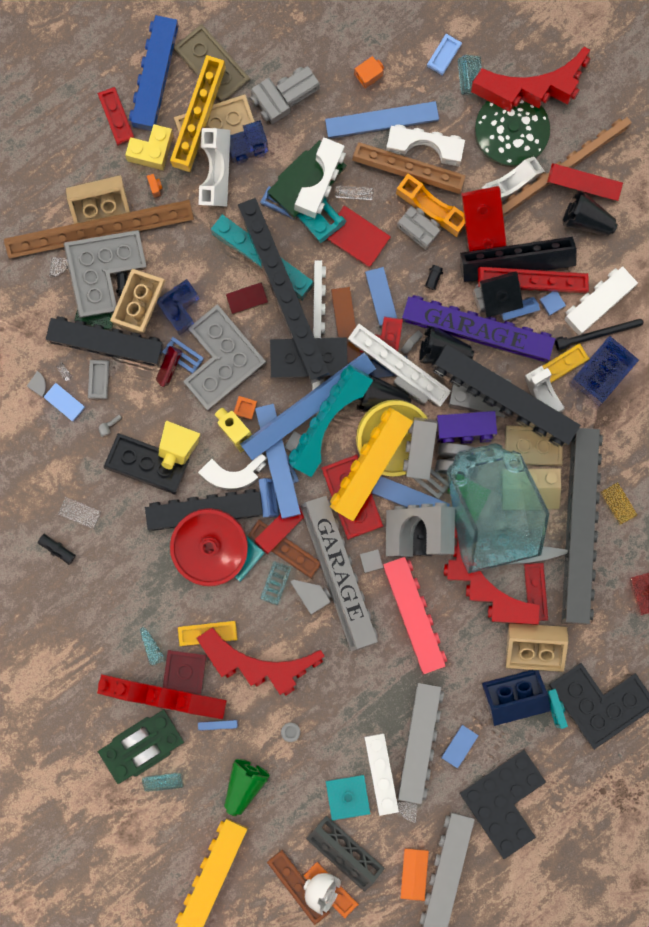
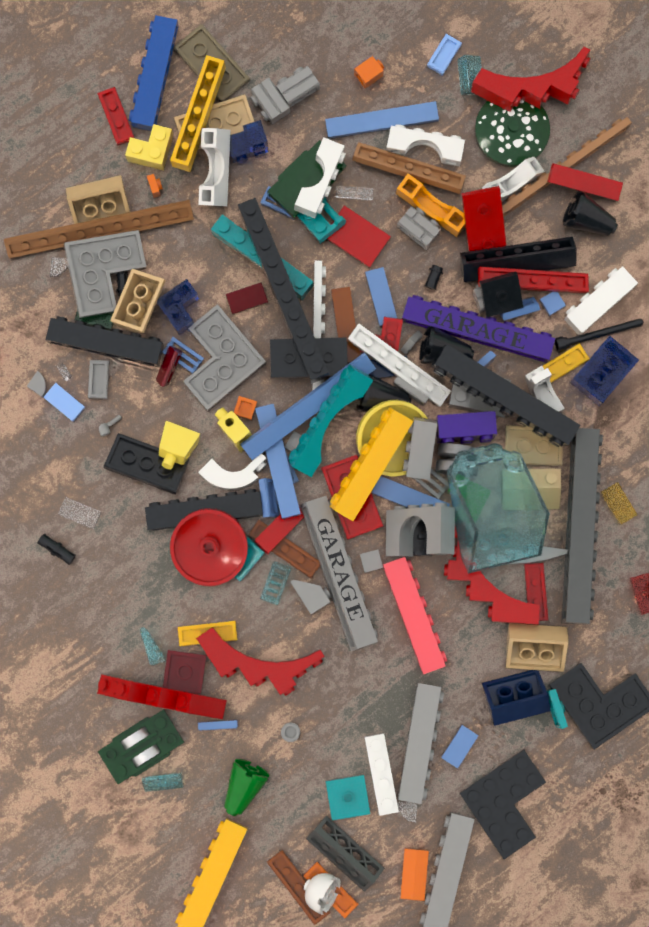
none -> medium blue tile [477,351,496,368]

